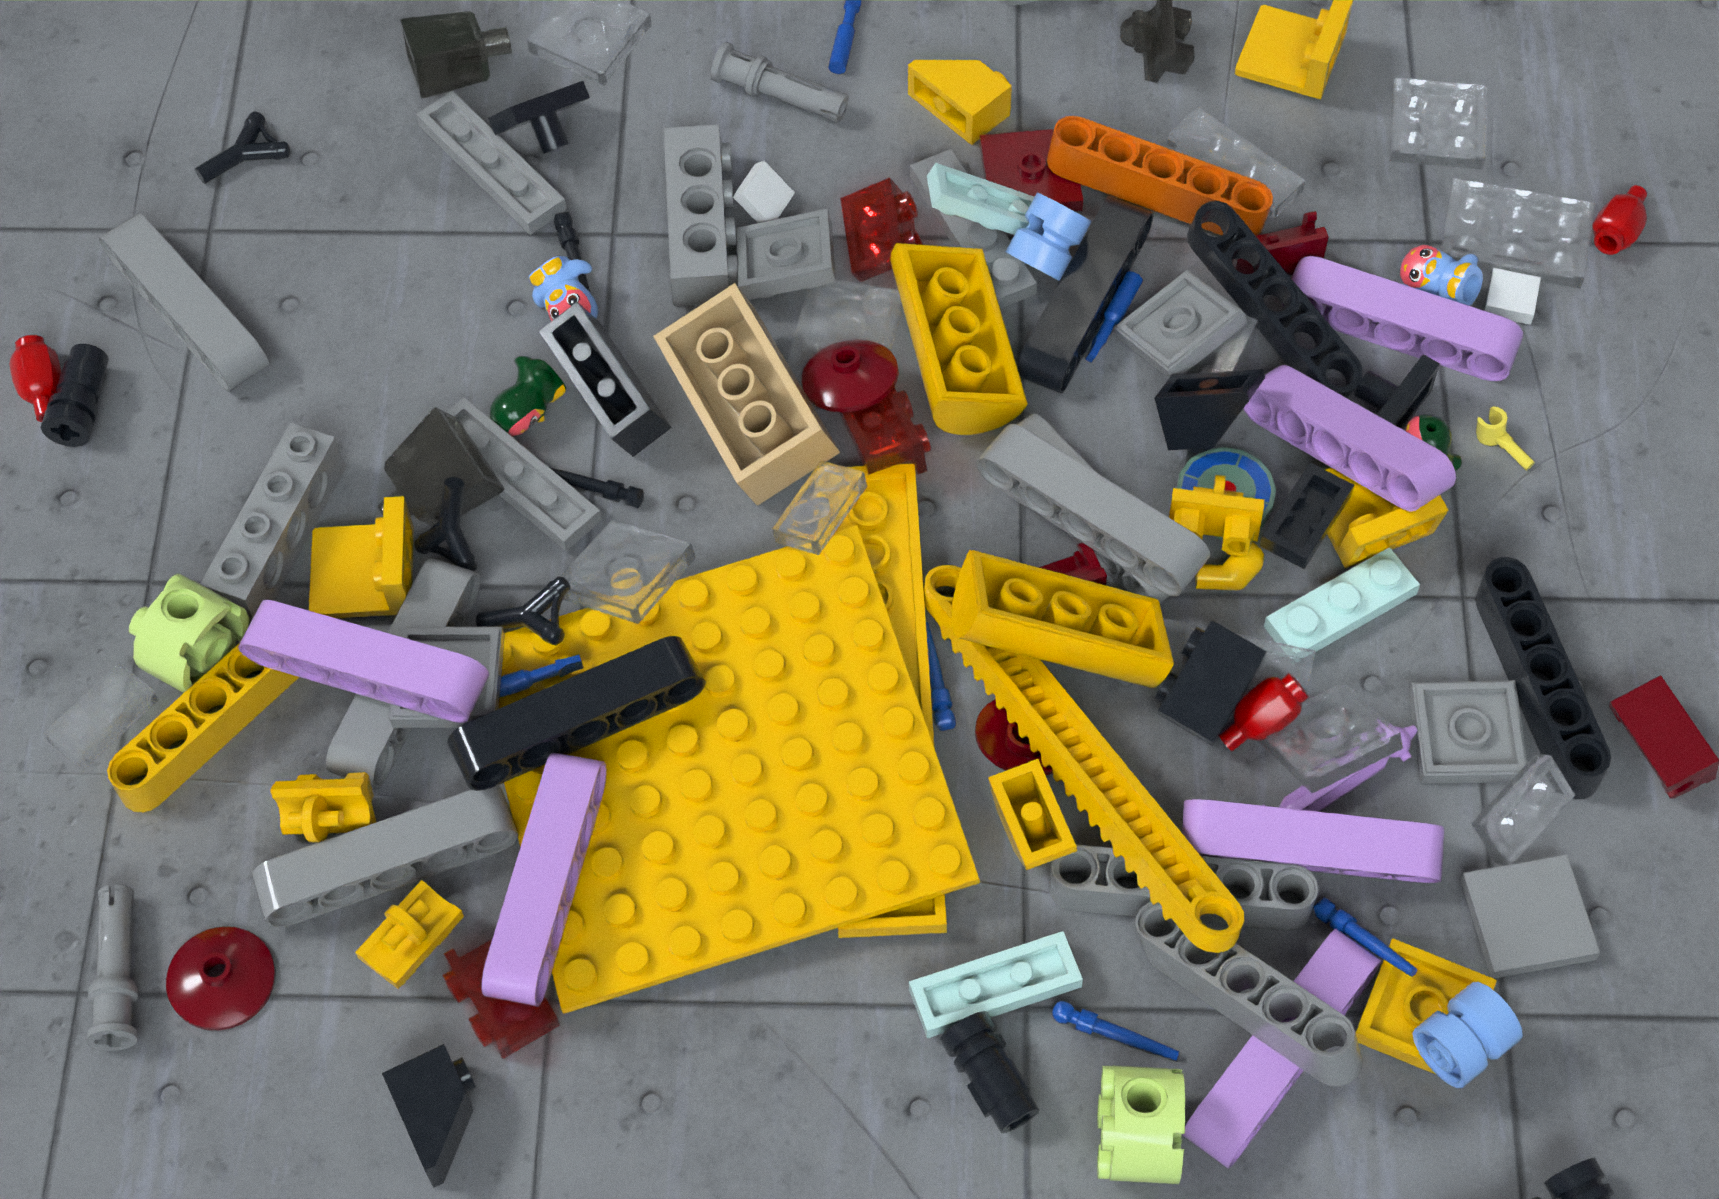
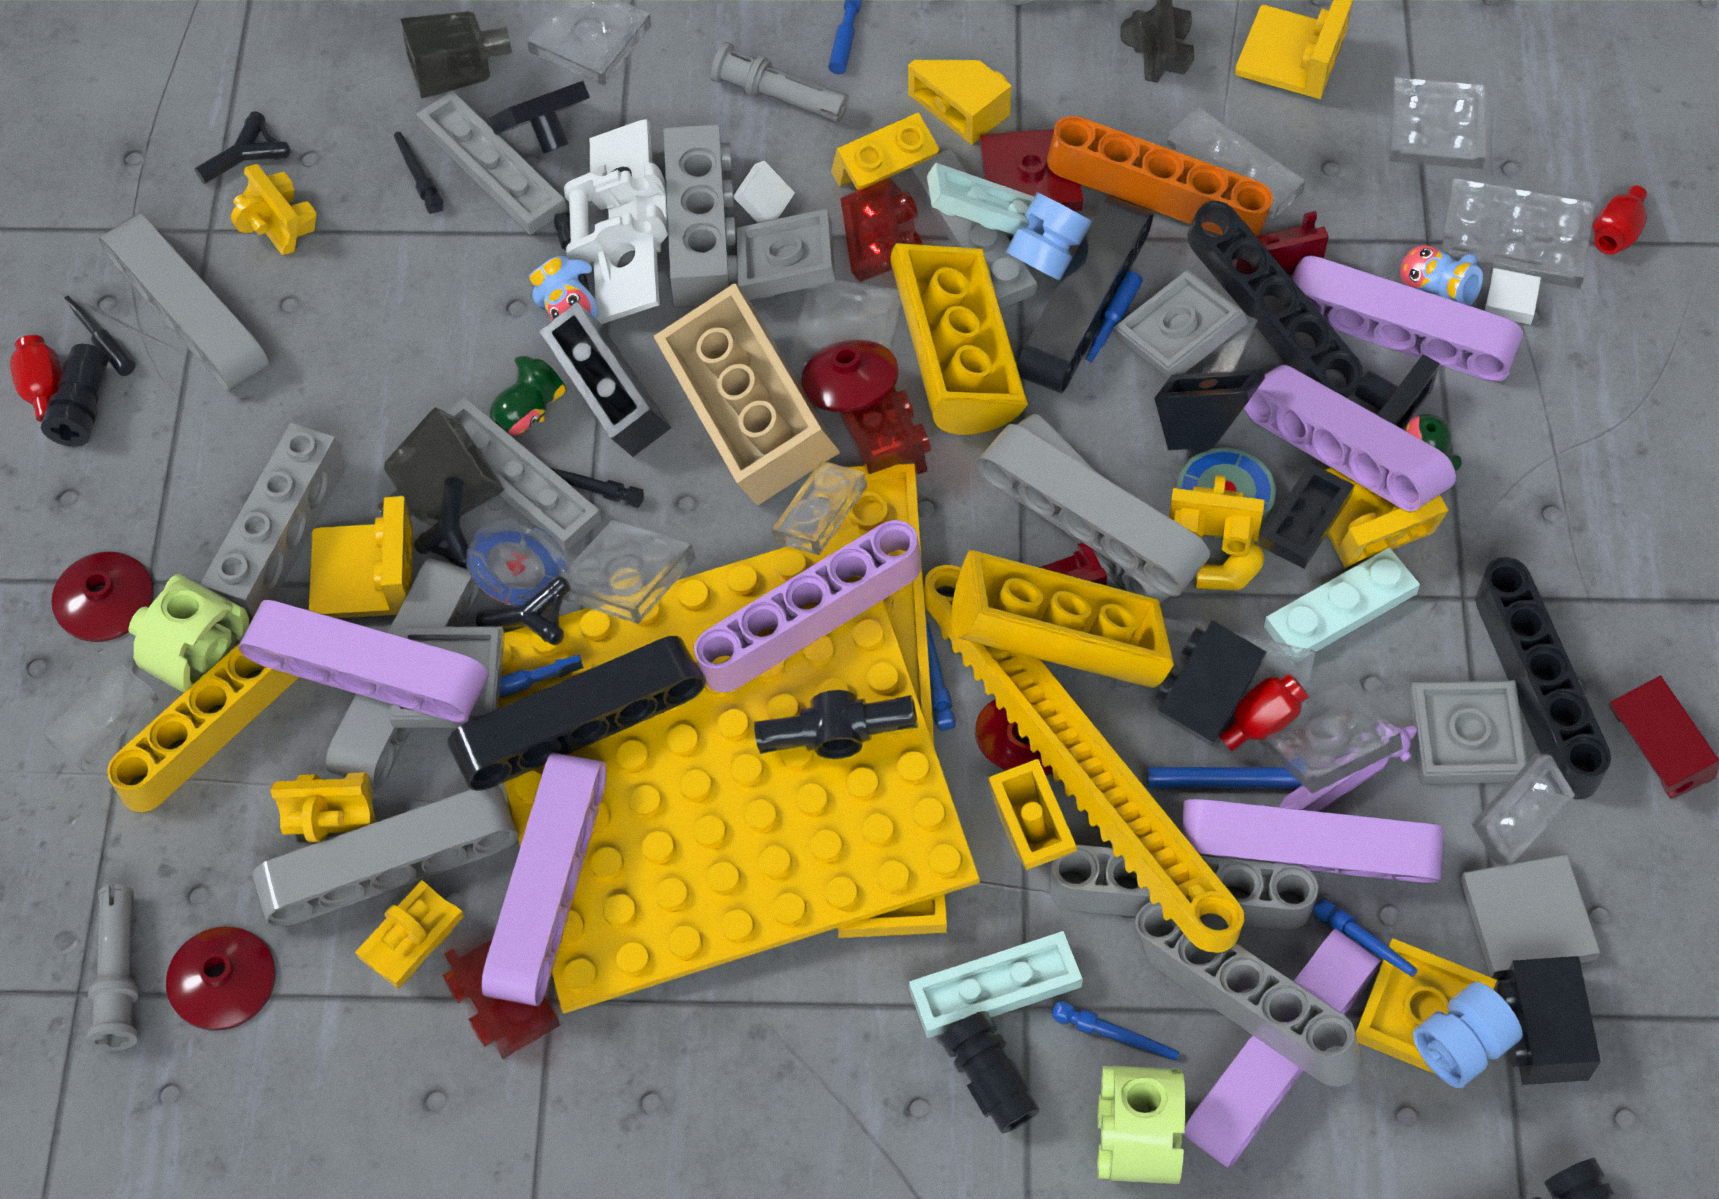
black slope [382,1044,476,1188] -> none
light yellow hand [1476,406,1535,471] -> none
none -> dark red dish [51,552,154,642]
none -> black piece [65,296,135,376]
none -> yellow hips [231,164,317,255]
none -> black piece [394,132,443,214]
none -> clear tile [467,518,567,607]
none -> white piece [564,119,668,324]
none -> lavender beam [694,520,922,692]
none -> black pin [754,690,918,759]
none -> yellow bracket [831,112,939,190]
none -> blue bar [1147,767,1307,788]
none -> black brick [1497,956,1601,1085]

